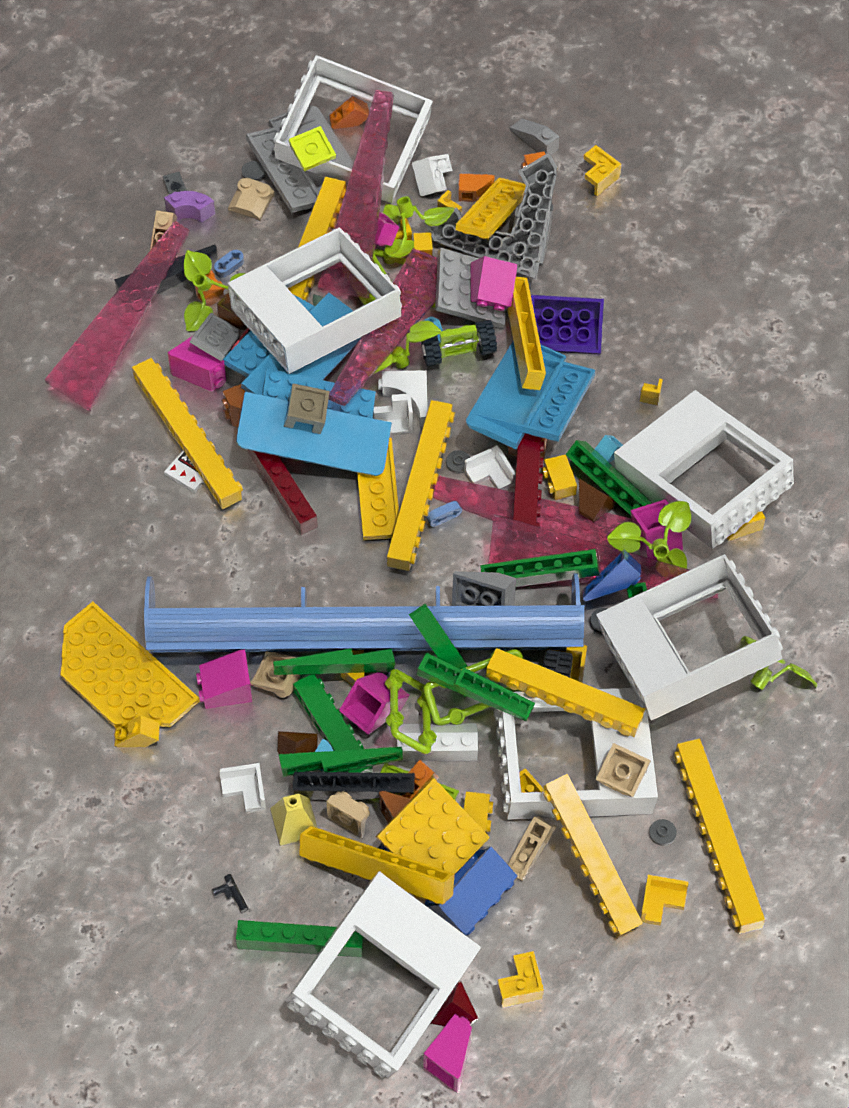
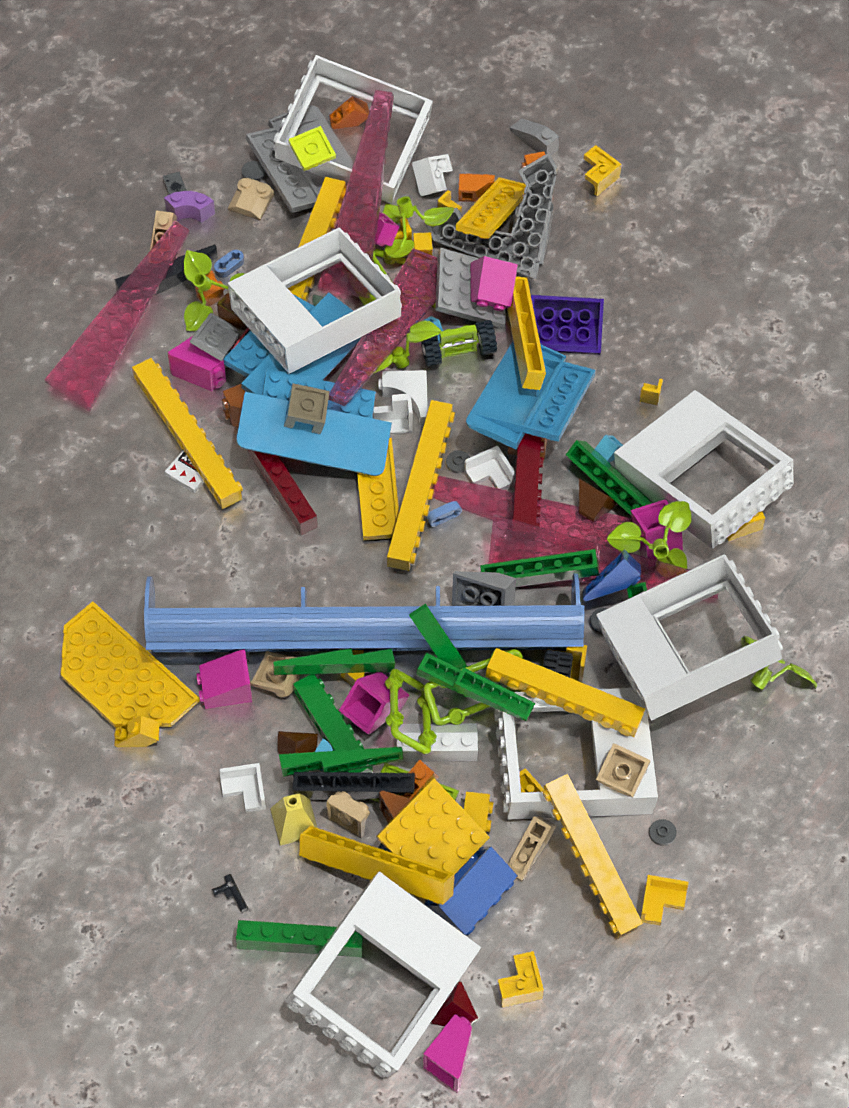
yellow brick [541,454,577,500] -> none
yellow brick [674,738,765,934] -> none

